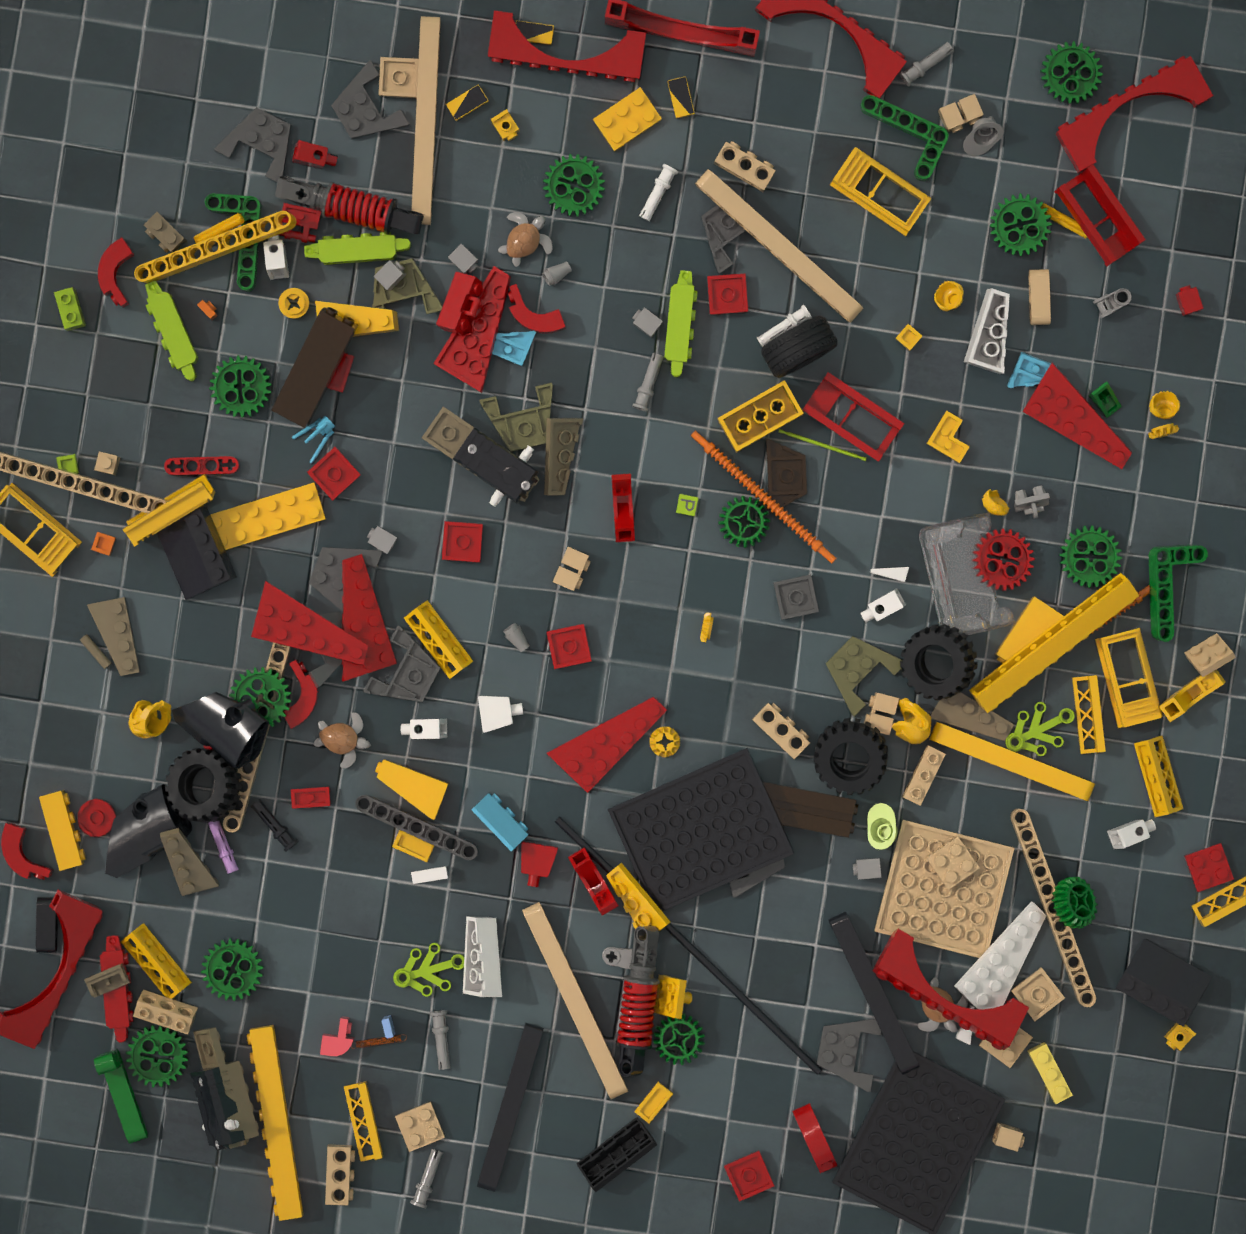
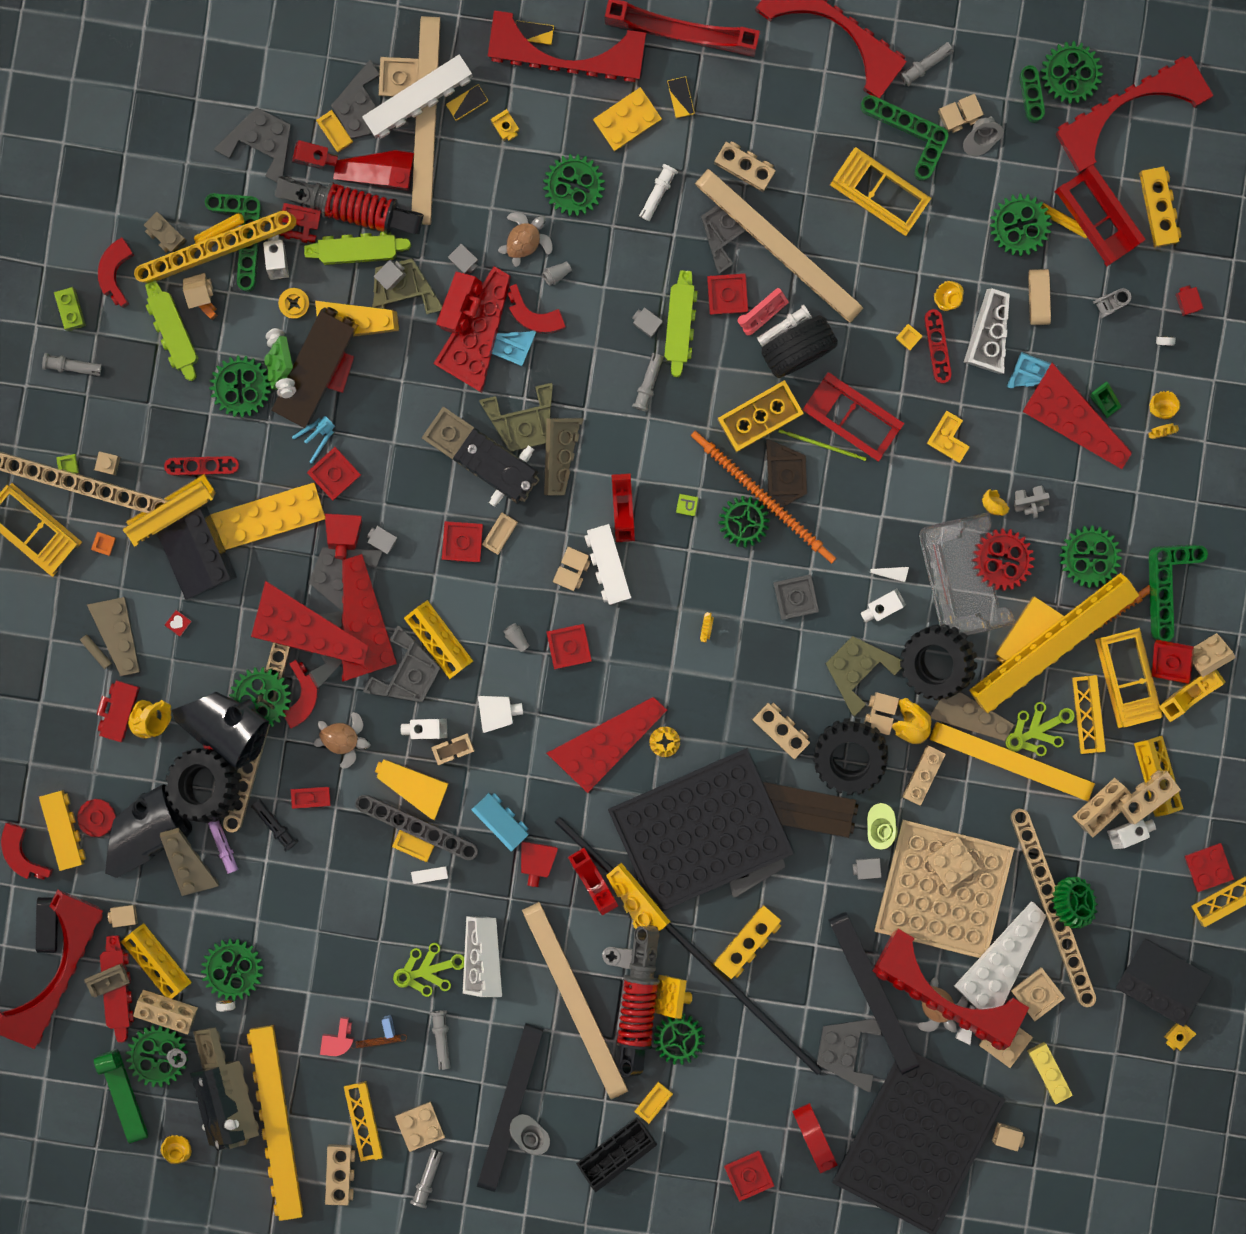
none -> light grey pin [42,353,102,376]
none -> red piece [96,680,140,742]
none -> tan brick [108,904,138,927]
none -> yellow hair [160,1135,192,1164]
none -> red tile [165,610,192,637]
none -> light grey bush [167,1048,186,1068]
none -> tan piece [183,273,213,309]
none -> white tile [216,1000,236,1011]
none -> bright green plate [264,328,296,398]
none -> yellow tile [316,110,353,153]
none -> red torso [325,514,362,560]
none -> red wedge [333,150,414,191]
none -> white brick [362,54,473,139]
none -> tan piece [431,733,475,765]
none -> tan tile [482,513,518,555]
none -> light grey piece [510,1114,550,1156]
none -> white brick [585,524,631,605]
none -> yellow brick [714,905,781,979]
none -> coral plate [738,288,789,335]
none -> red beam [924,309,951,384]
none -> green beam [1020,65,1045,123]
none -> tan brick [1072,778,1131,838]
none -> tan brick [1117,770,1181,824]
none -> yellow brick [1139,166,1181,248]
none -> red plate [1151,640,1194,684]
none -> white tile [1156,337,1176,345]

